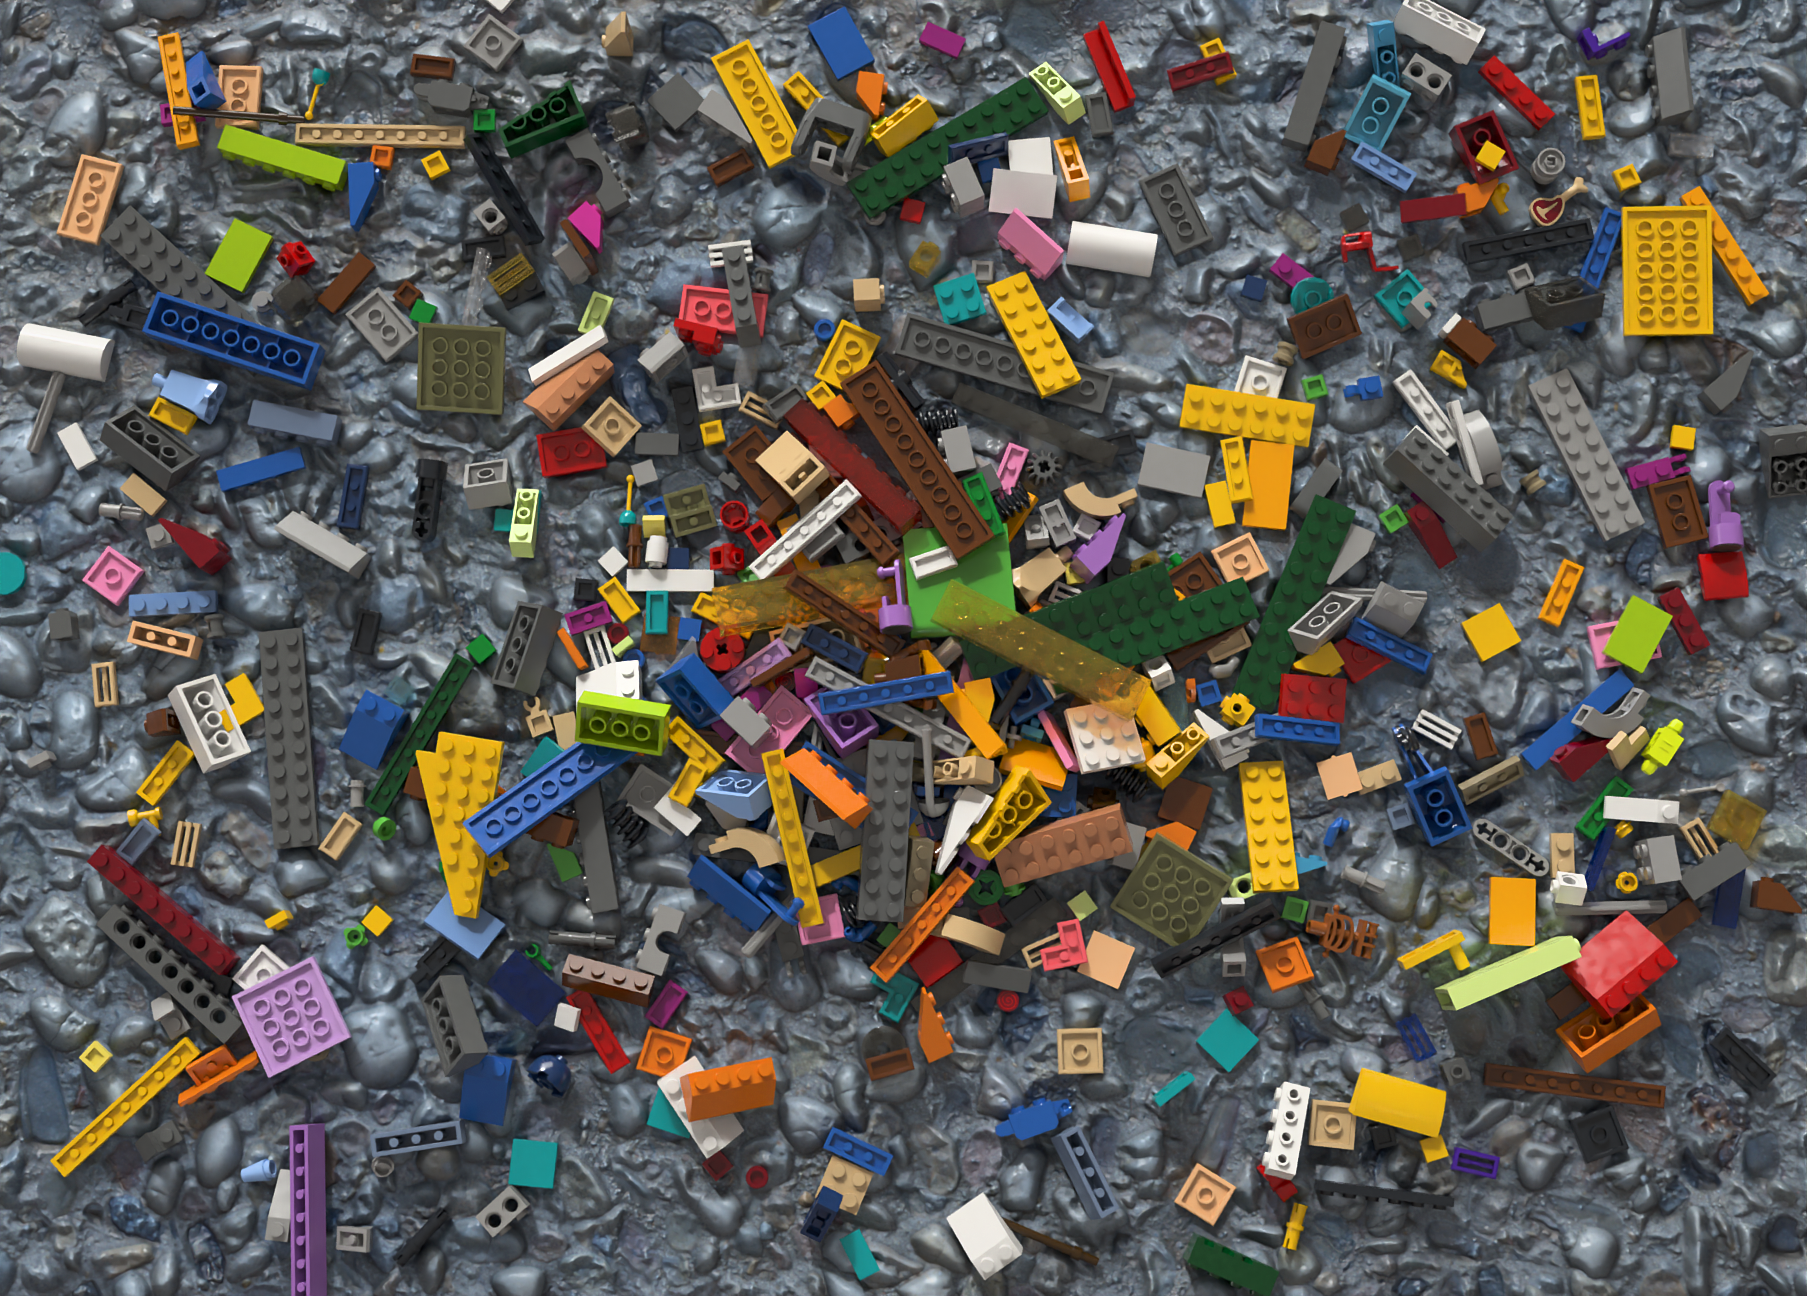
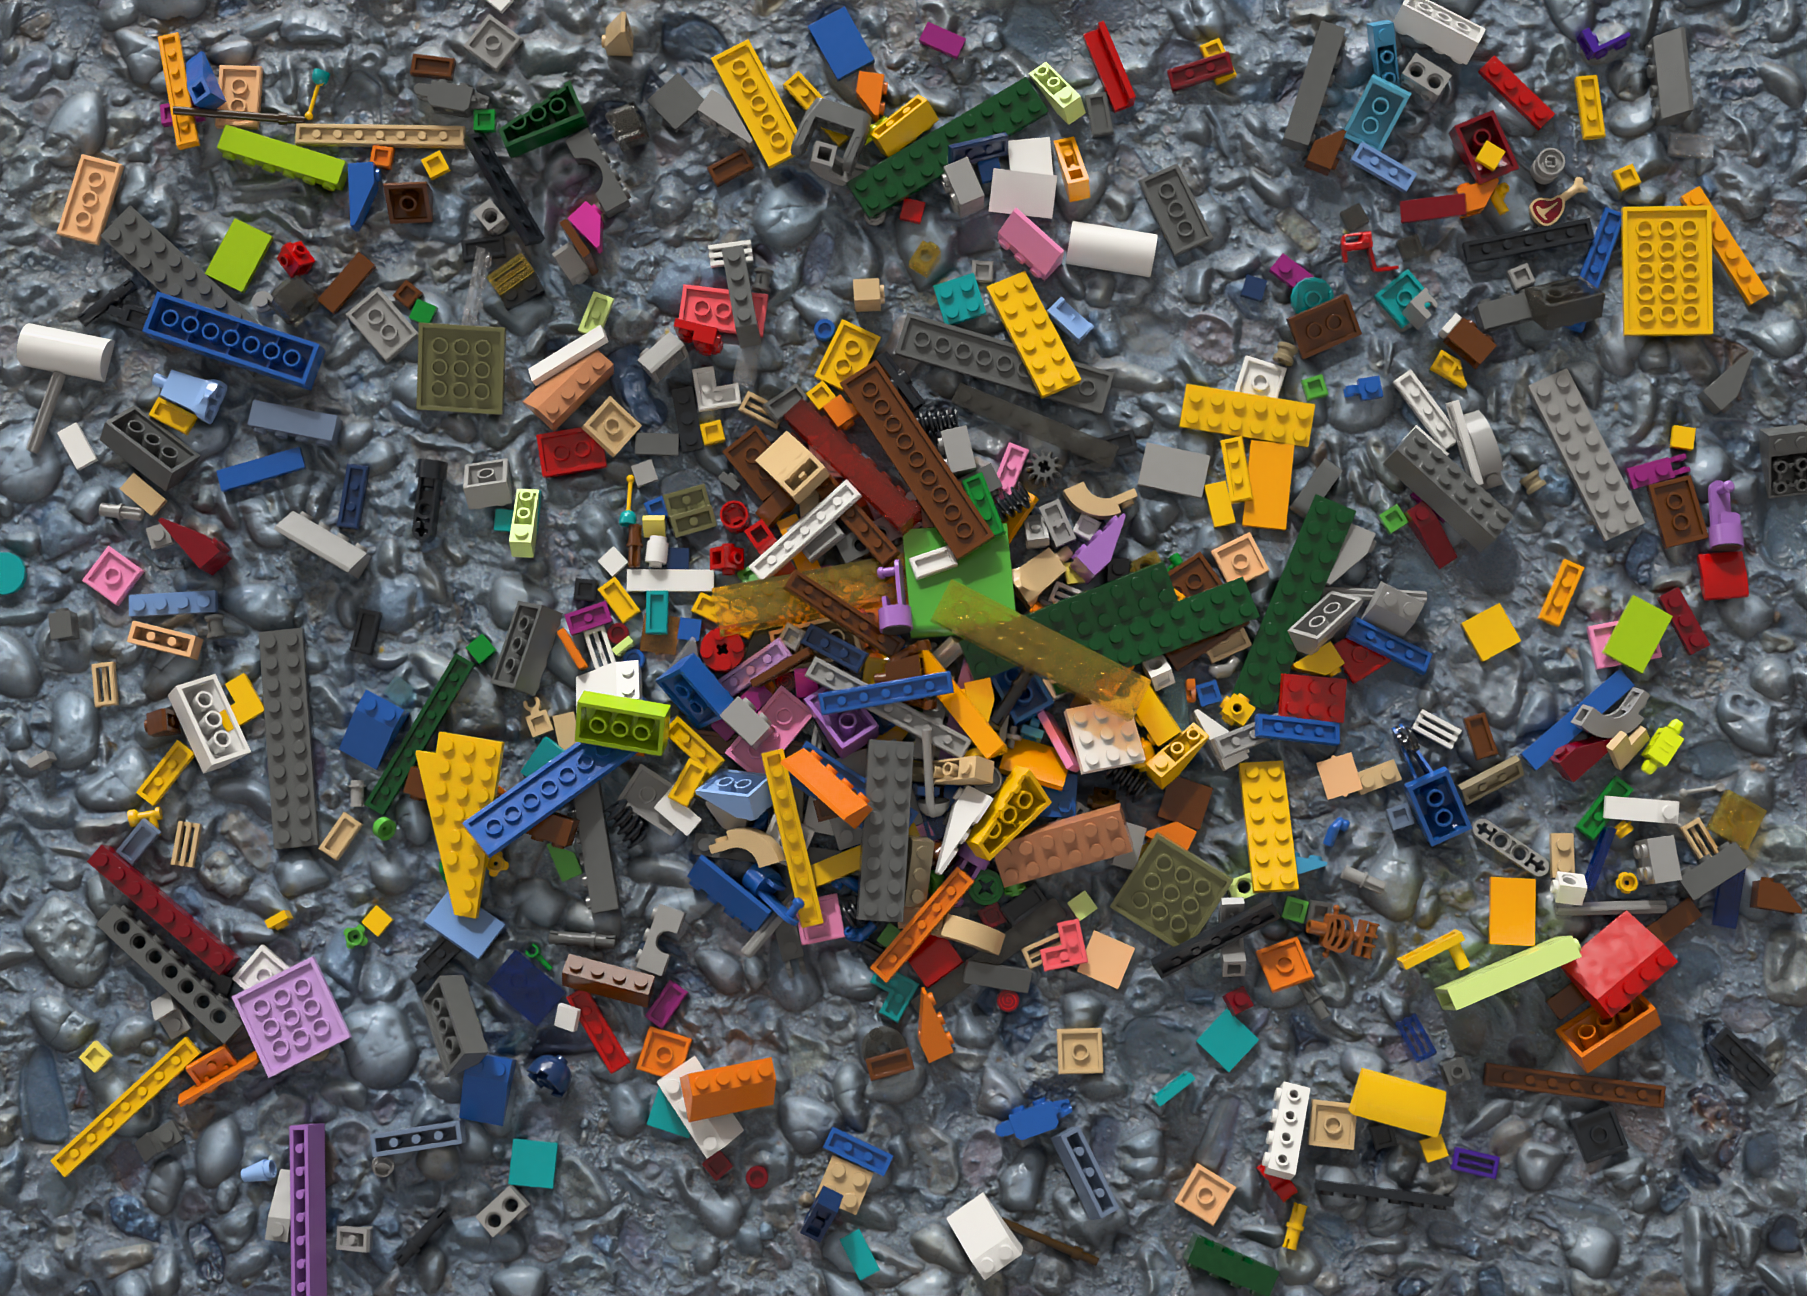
none -> reddish brown slope [383,181,433,224]

